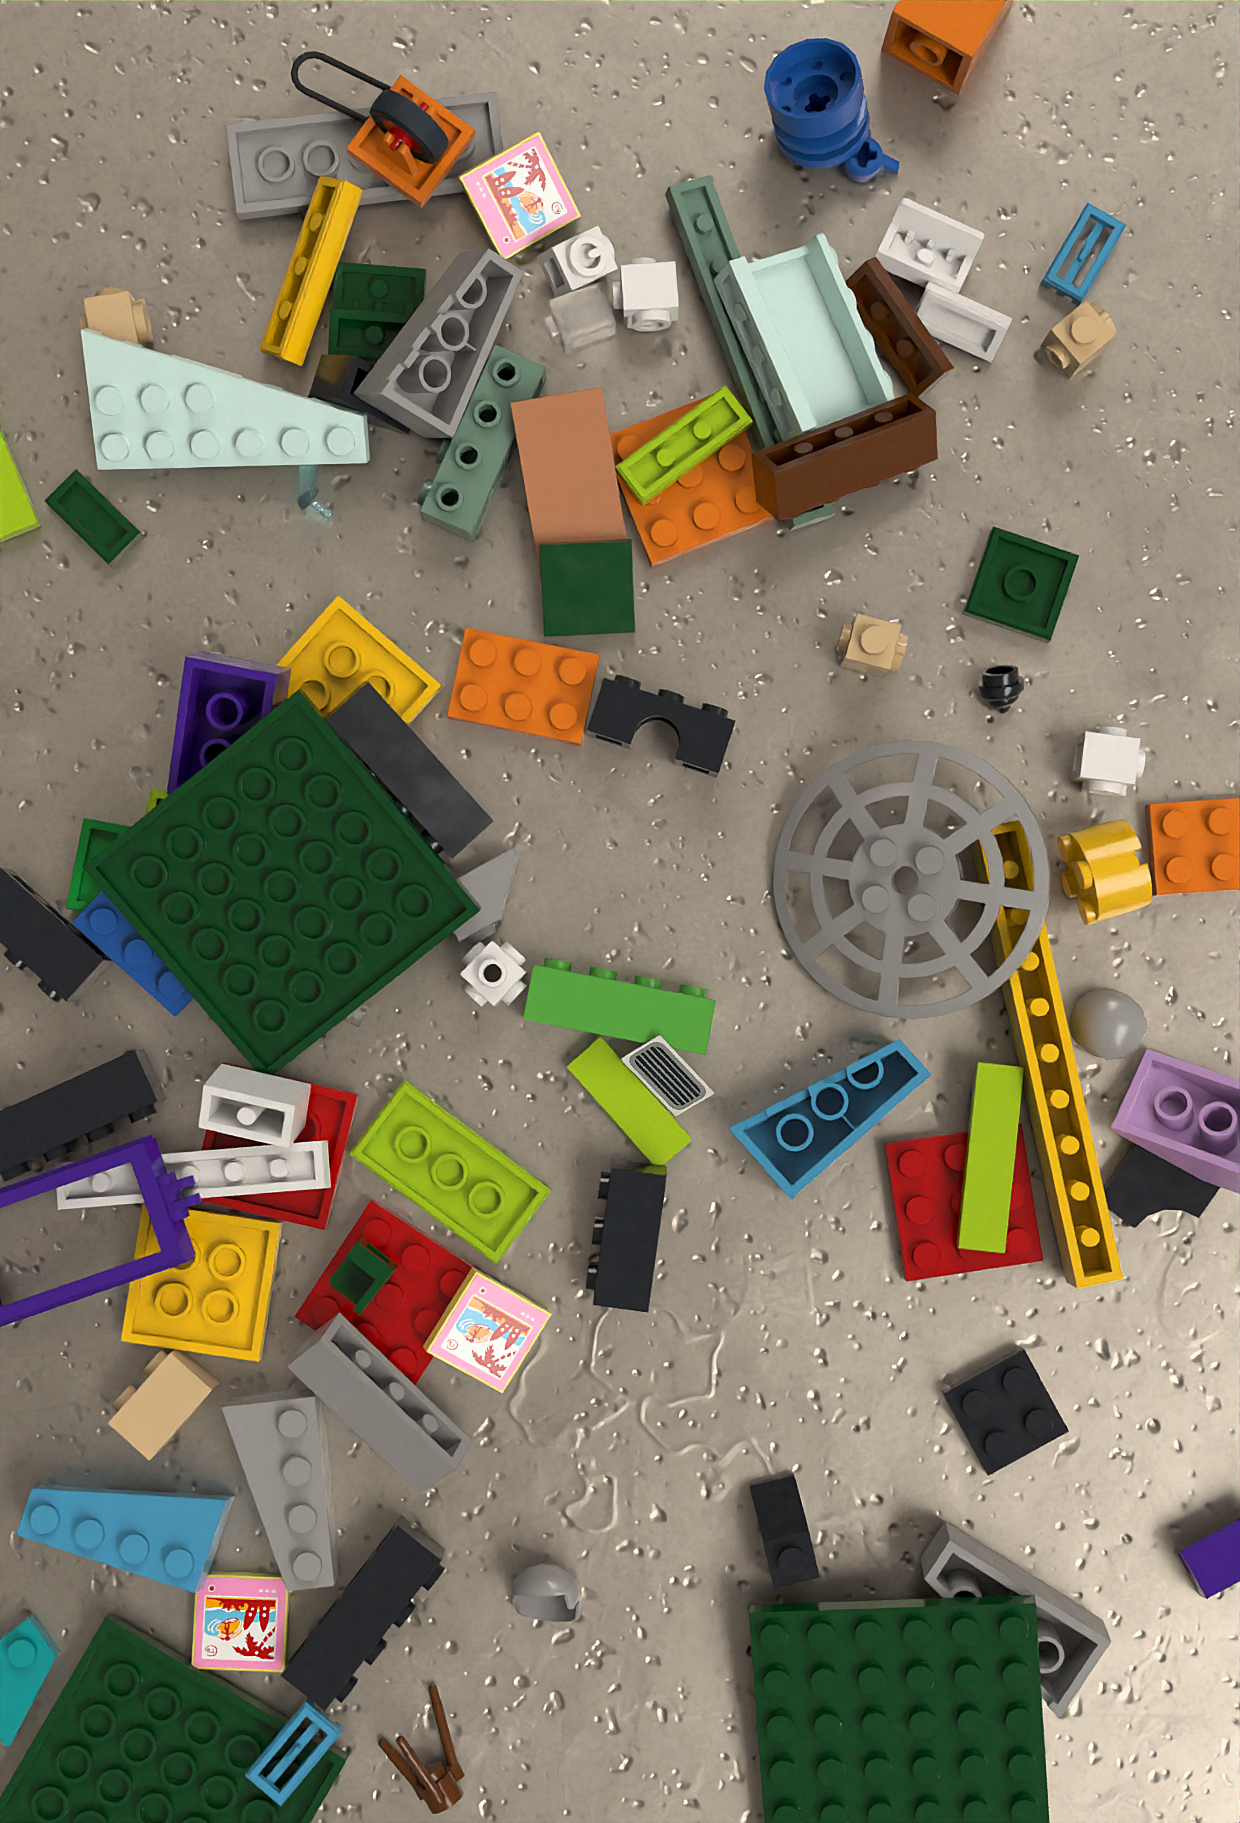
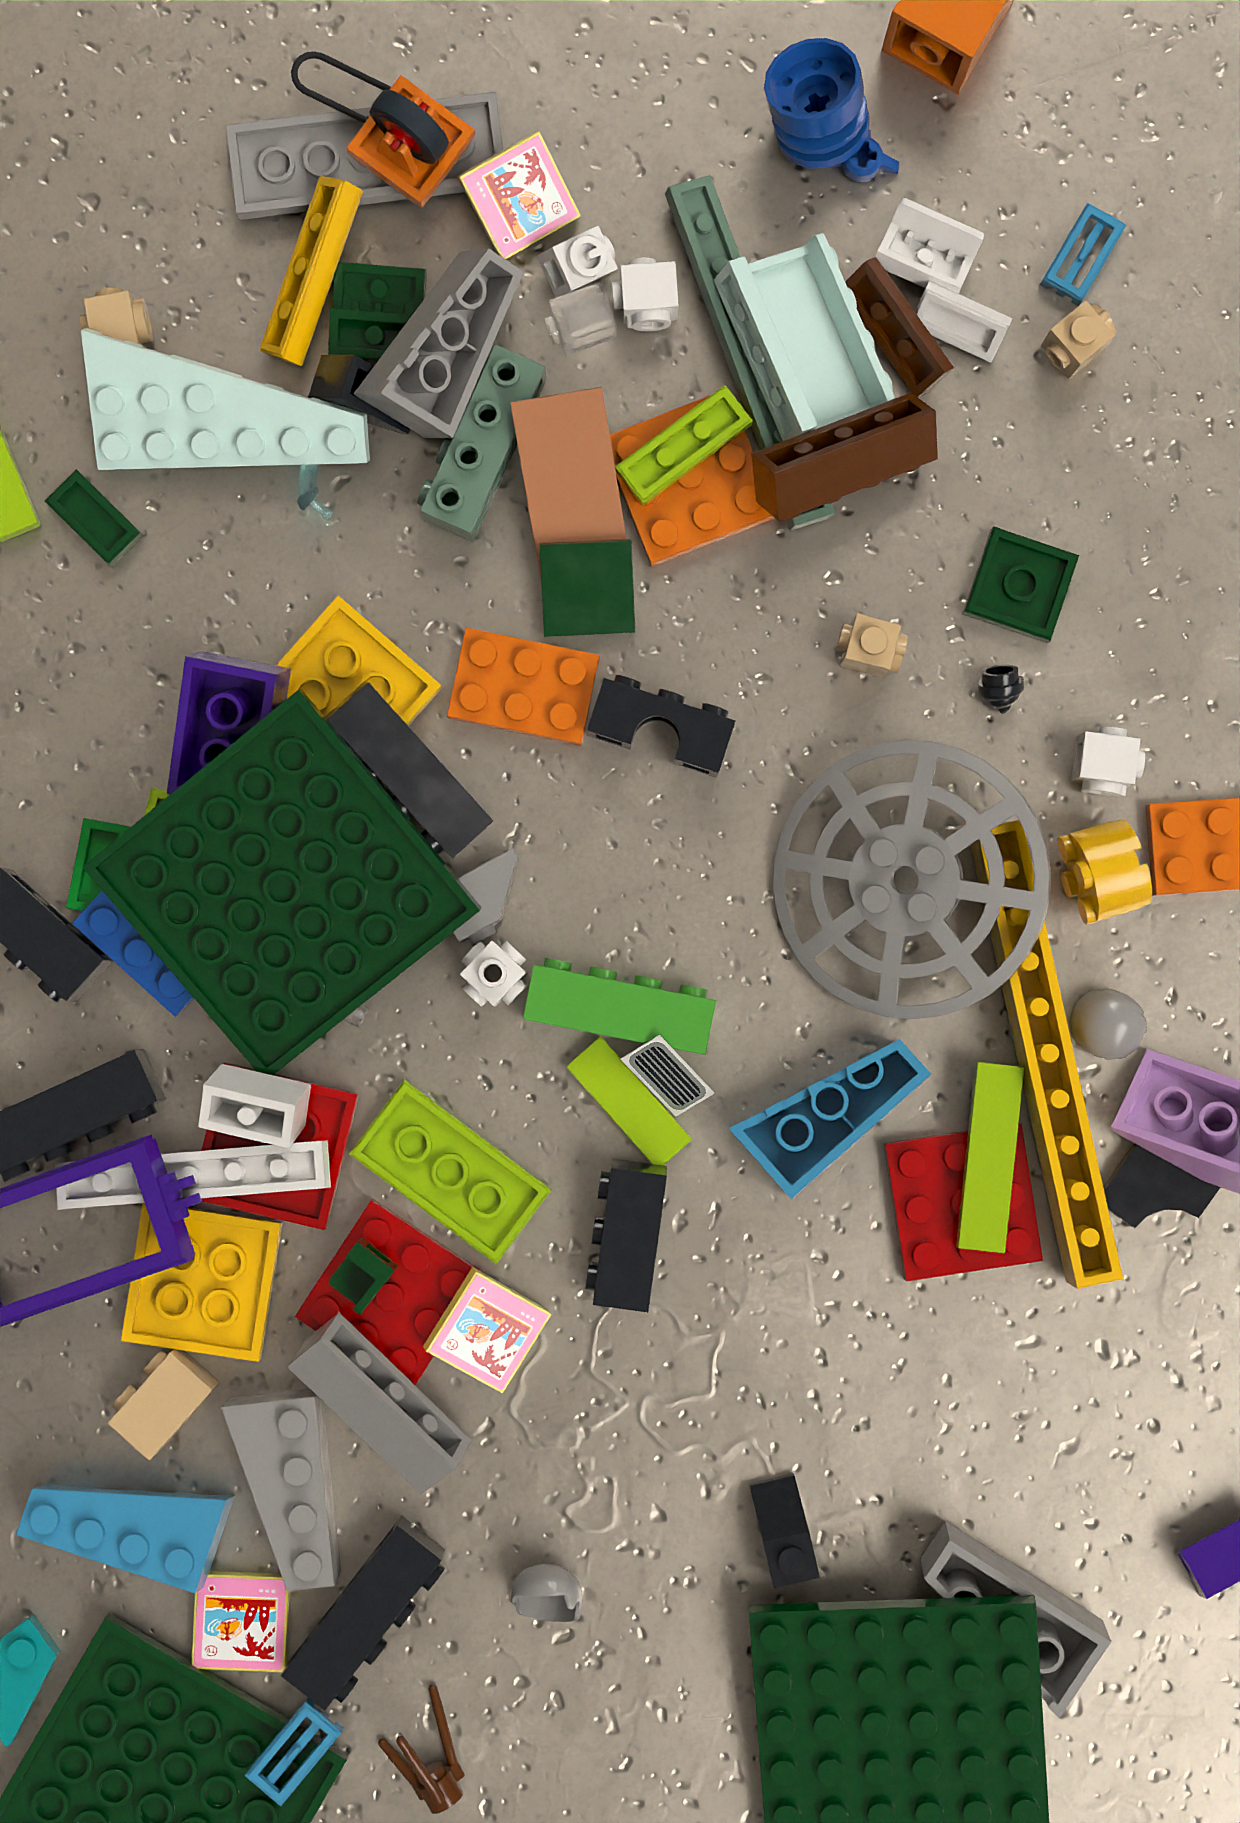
black plate [941,1347,1069,1476] -> none

